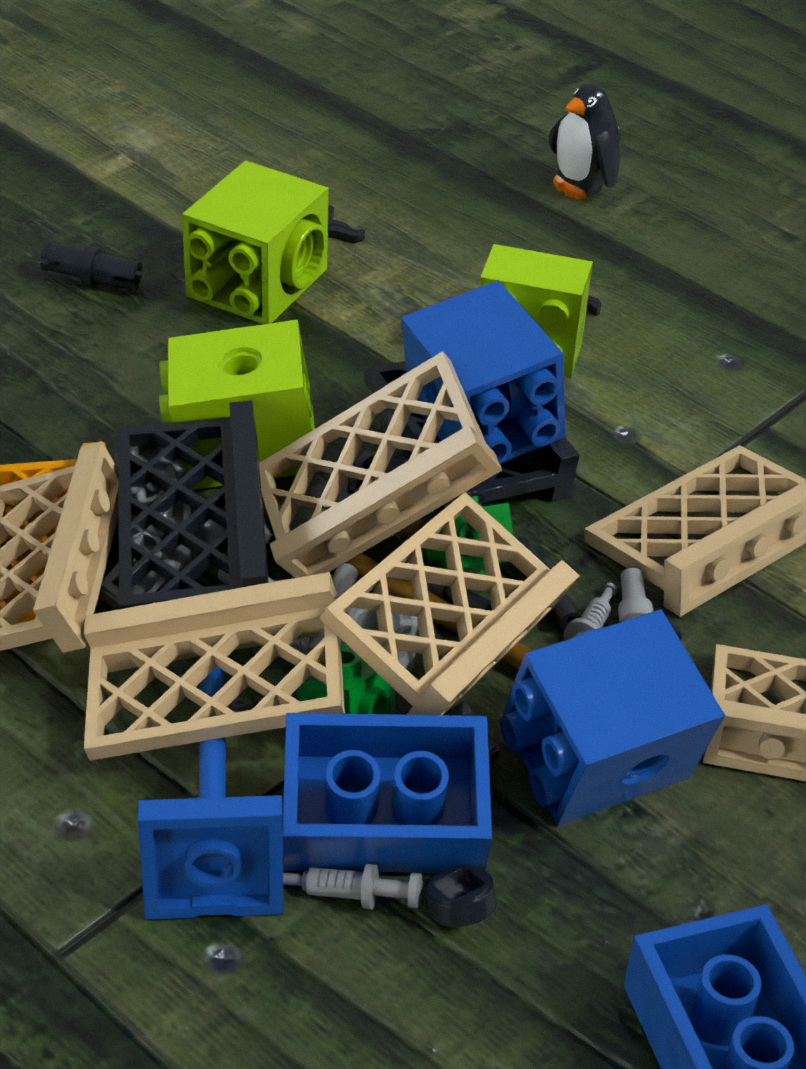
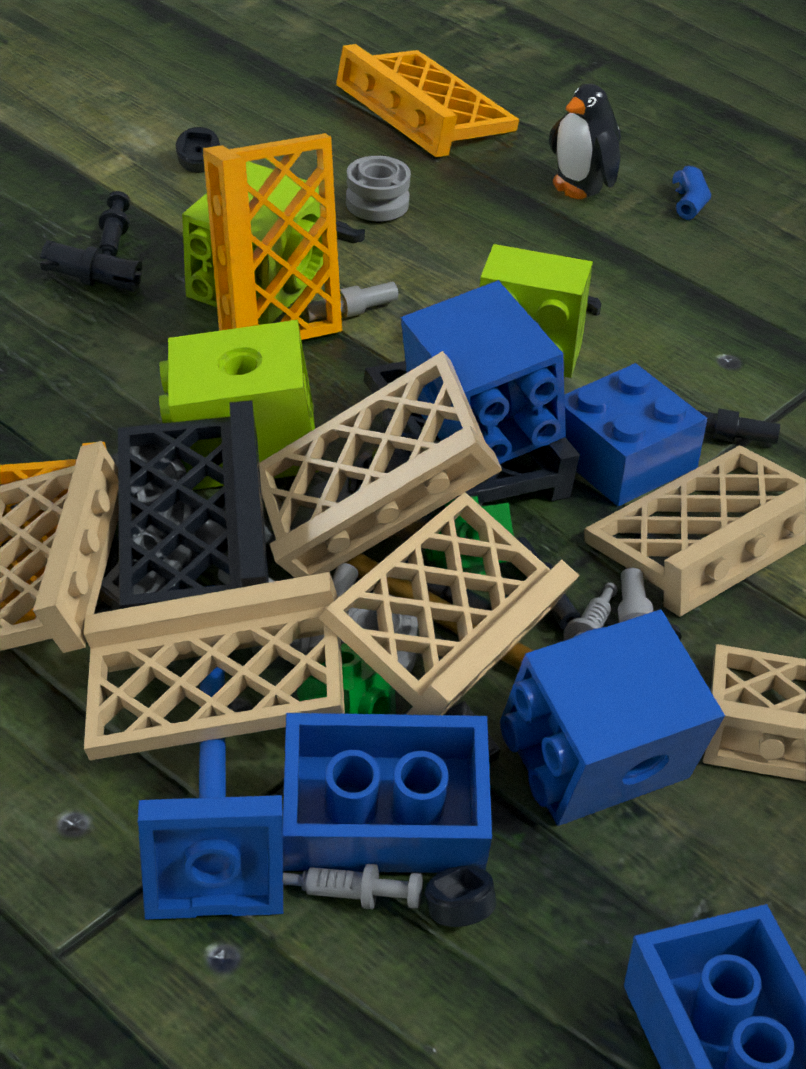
none -> black piece [98,191,131,257]
none -> black tile [176,127,220,173]
none -> light orange fence [203,133,342,340]
none -> light grey bar [302,282,399,323]
none -> light orange fence [336,44,519,157]
none -> light grey wheel [346,156,411,221]
none -> blue brick [565,363,708,507]
none -> blue arm [672,166,711,220]
none -> black bar [697,408,781,444]

